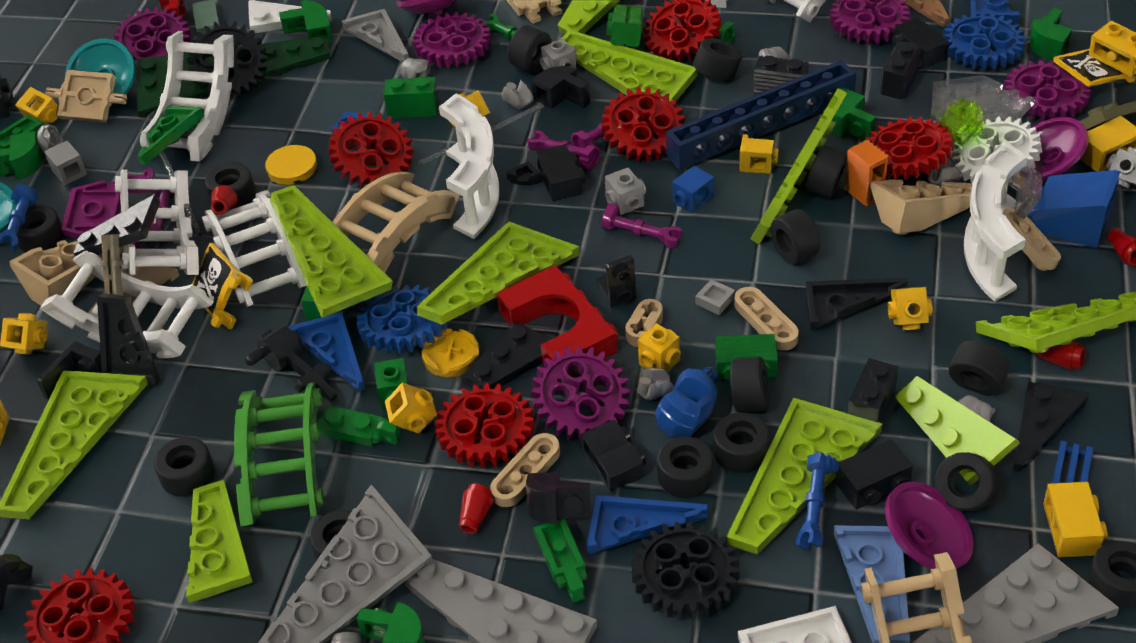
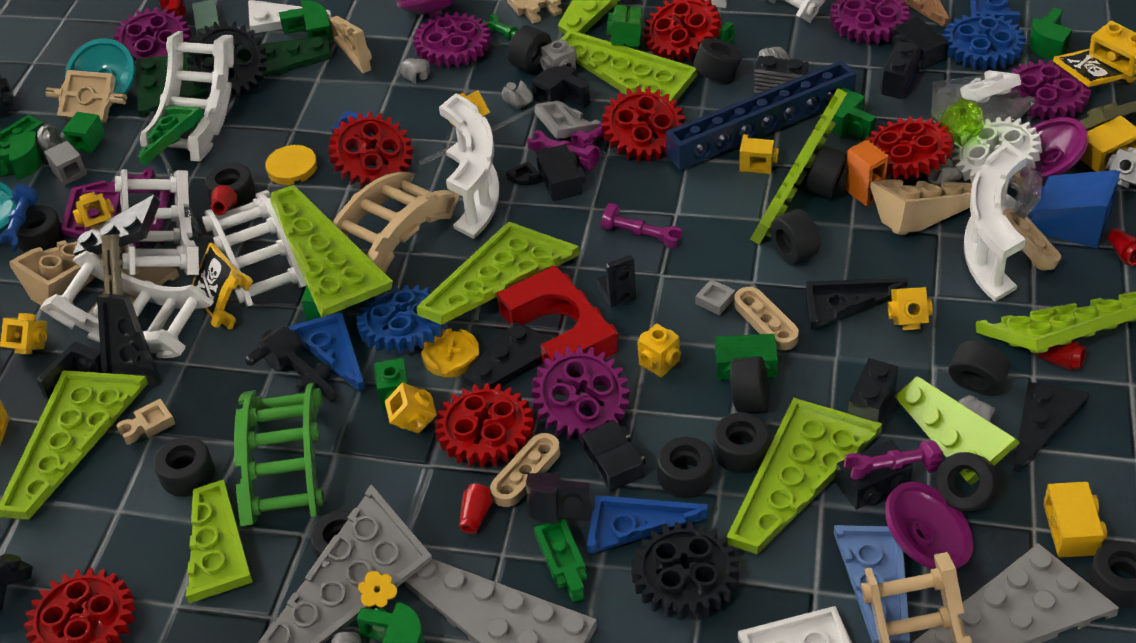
yellow brick [15,86,59,124] -> none
green hinge [318,405,401,447] -> none
light grey wing [342,9,409,62] -> none
green brick [383,77,439,118] -> none
light grey brick [604,167,646,215] -> none
tan beam [625,299,663,347] -> none
light grey arm [637,368,674,401] -> none
blue piece [655,367,719,438] -> none
blue brick [672,165,714,214] -> none
blue piece [796,452,839,550] -> none
blue tile [1052,440,1093,484] -> none
none -> green brick [63,112,106,153]
none -> yellow brick [73,192,115,231]
none -> tan plate [116,398,175,445]
none -> tan wing [329,16,372,73]
none -> yellow plant [358,571,397,608]
none -> light grey wing [534,101,601,139]
none -> magenta piece [844,440,943,480]
none -> white wing [960,70,1021,103]

